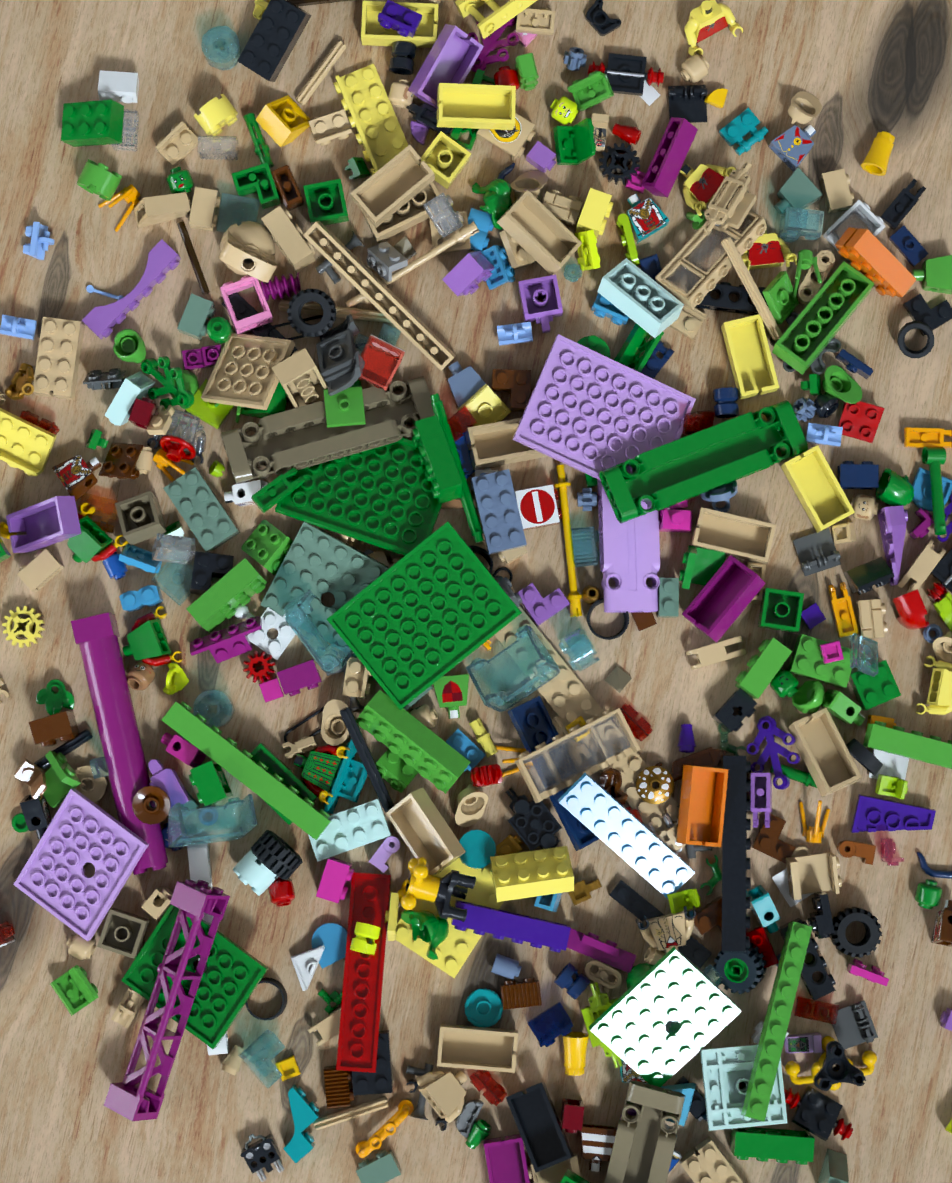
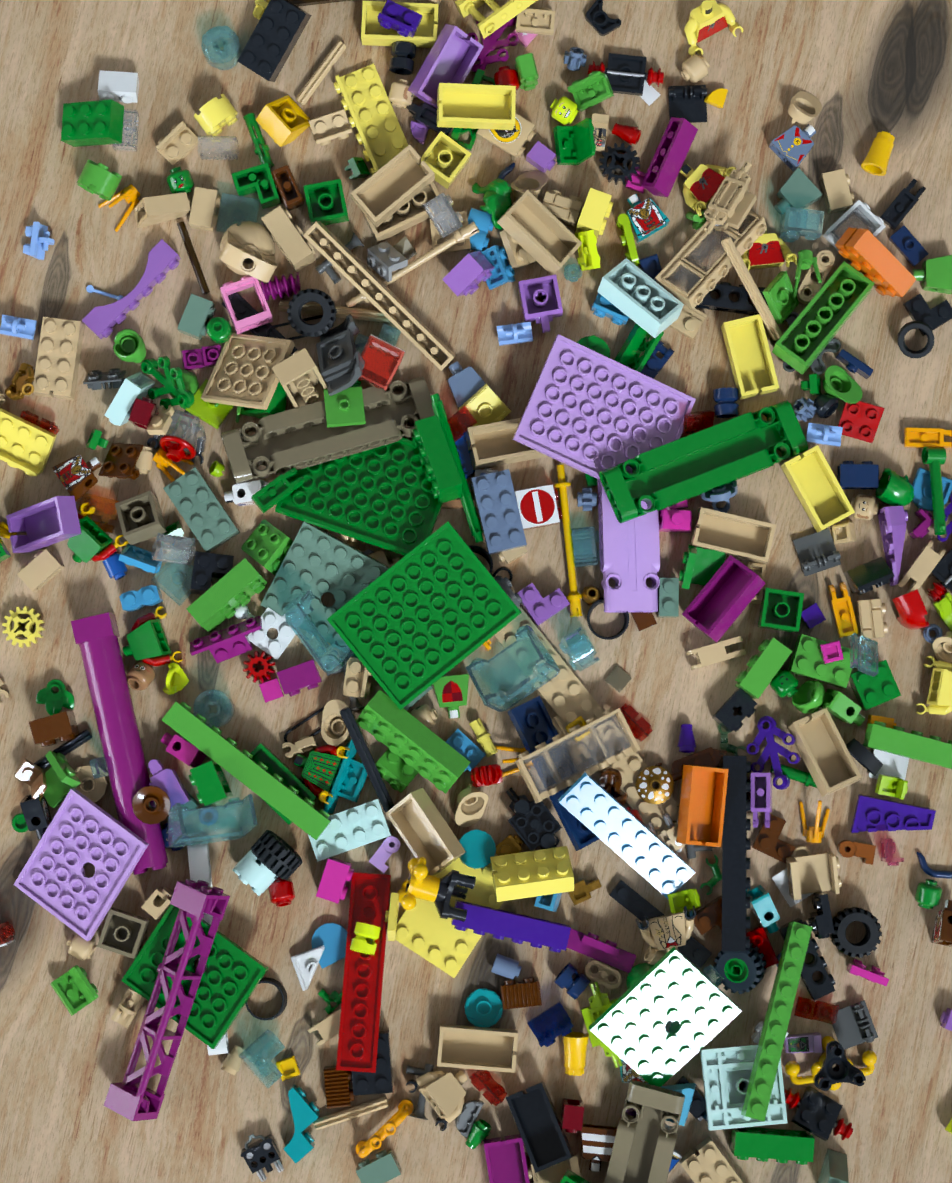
green piece [401,910,449,960] -> none
reddish brown brick [492,369,531,412] -> none
teal plate [719,107,769,156] -> none

